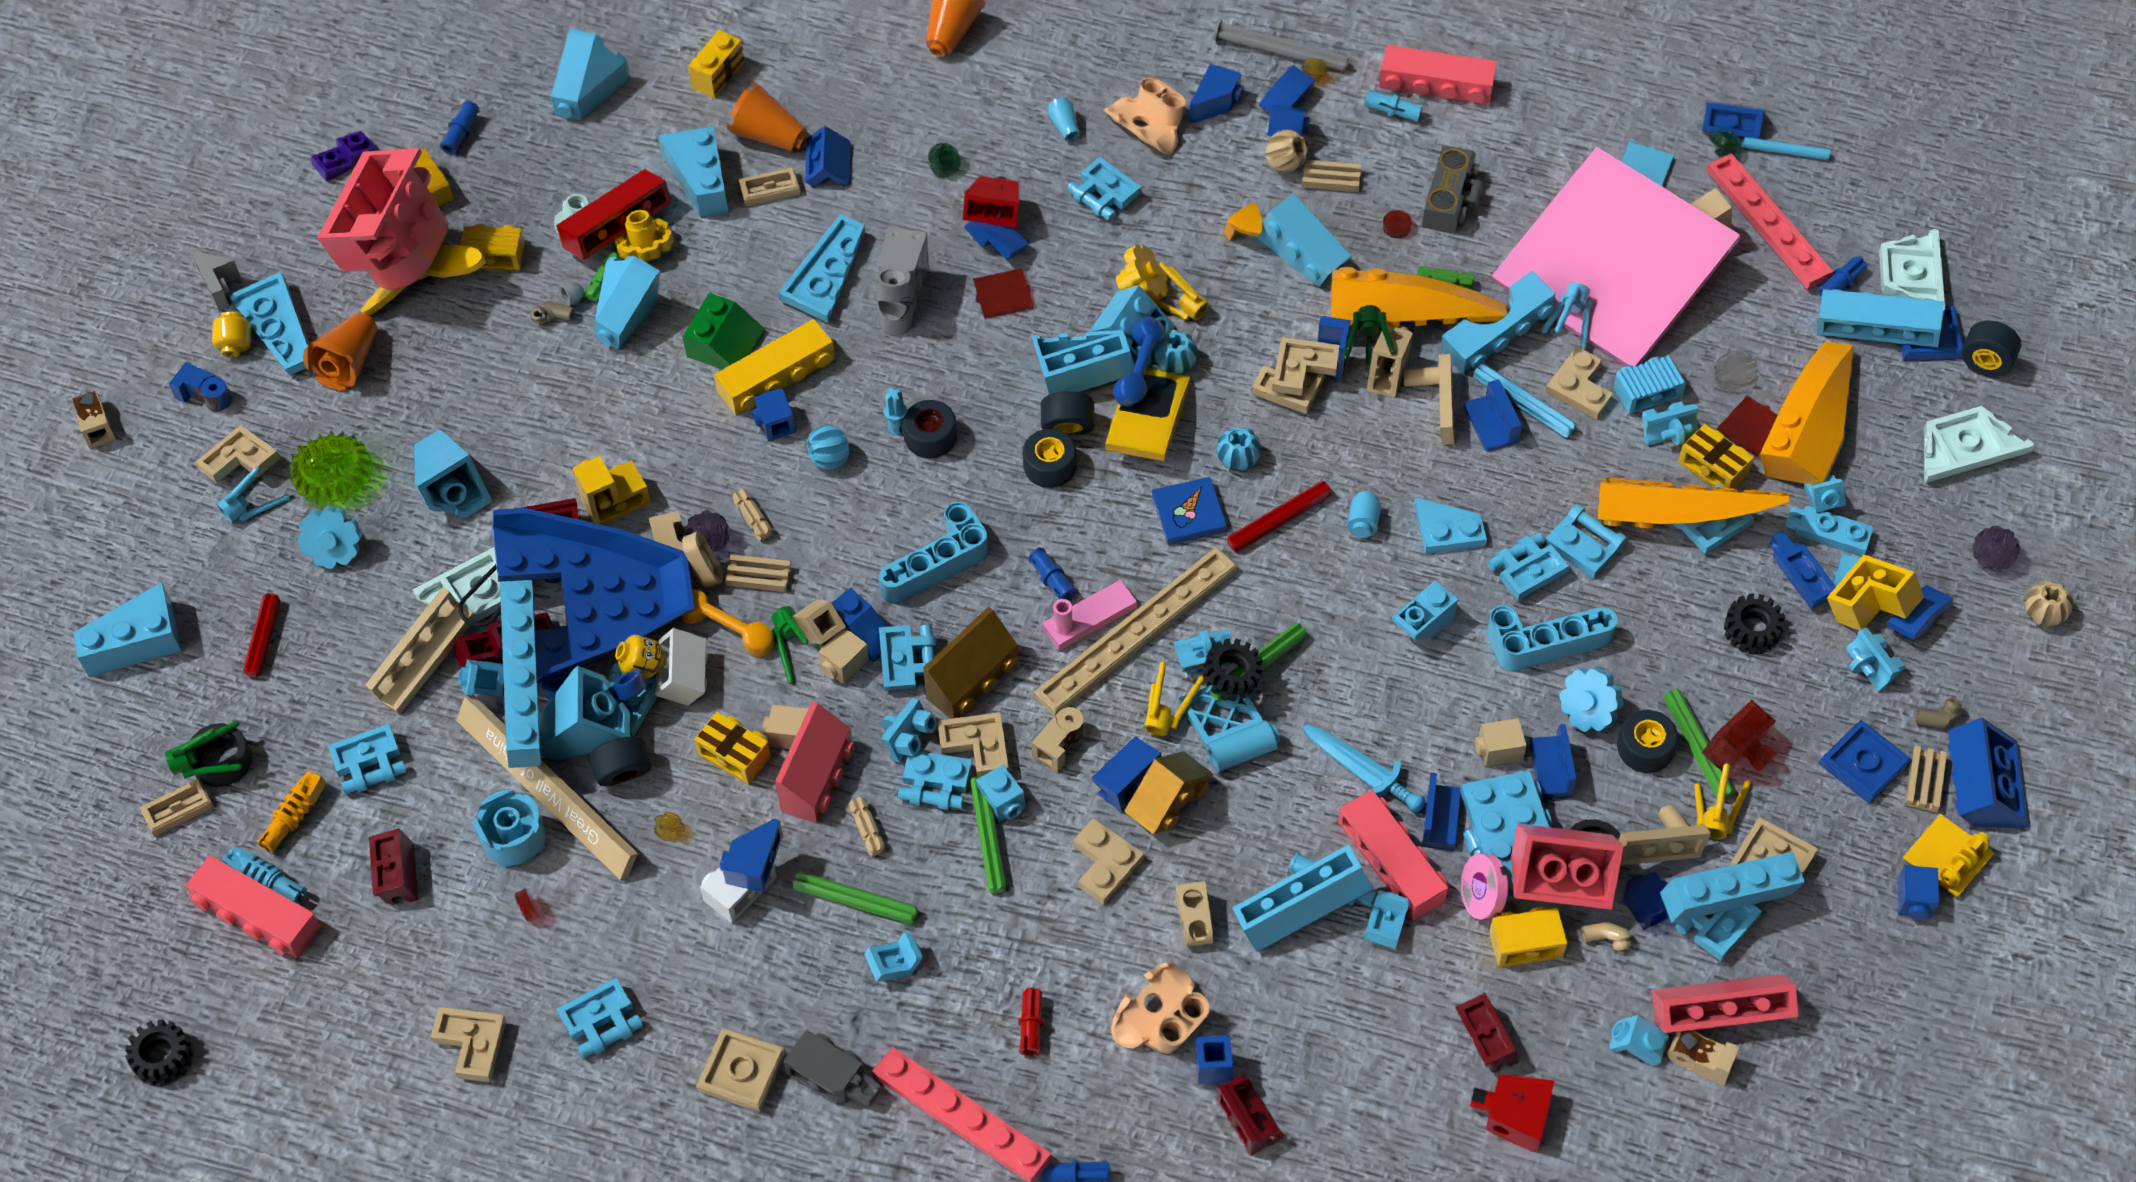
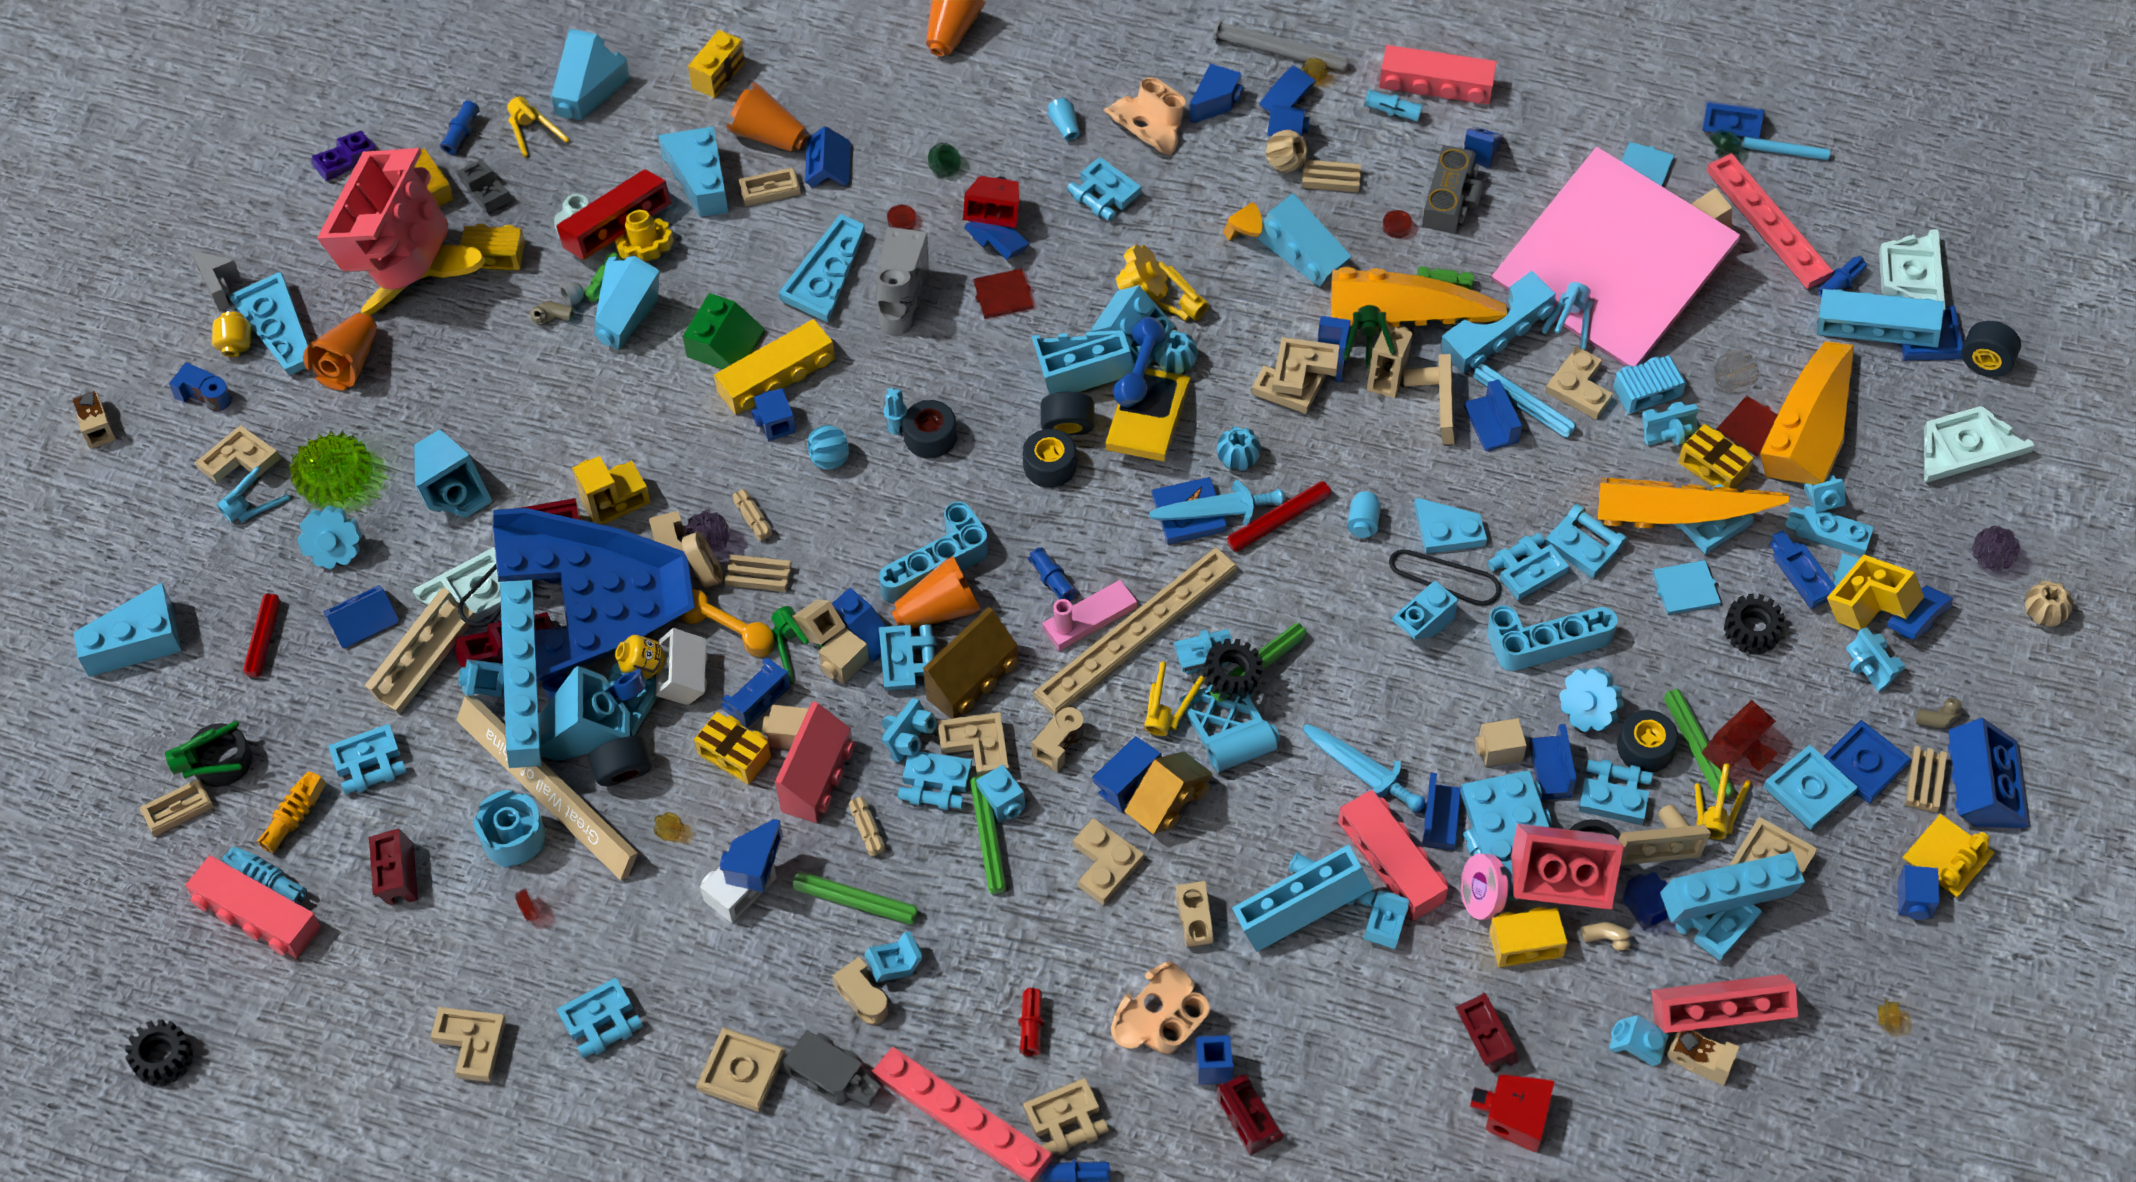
none -> blue panel [323,585,399,648]
none -> dark grey slope [457,159,512,213]
none -> yellow plant [507,96,570,157]
none -> blue hinge [721,658,791,729]
none -> tan leg [832,956,888,1026]
none -> clear red tile [887,204,916,230]
none -> orange cone [891,556,981,630]
none -> tan plate [1023,1078,1109,1156]
none -> medium azure sword [1149,479,1286,525]
none -> black piece [1389,549,1501,606]
none -> blue slope [1464,127,1504,169]
none -> medium azure plate [1578,759,1653,825]
none -> medium azure piece [1652,560,1721,615]
none -> medium azure plate [1763,744,1858,830]
none -> clear yellow plate [1878,998,1900,1032]

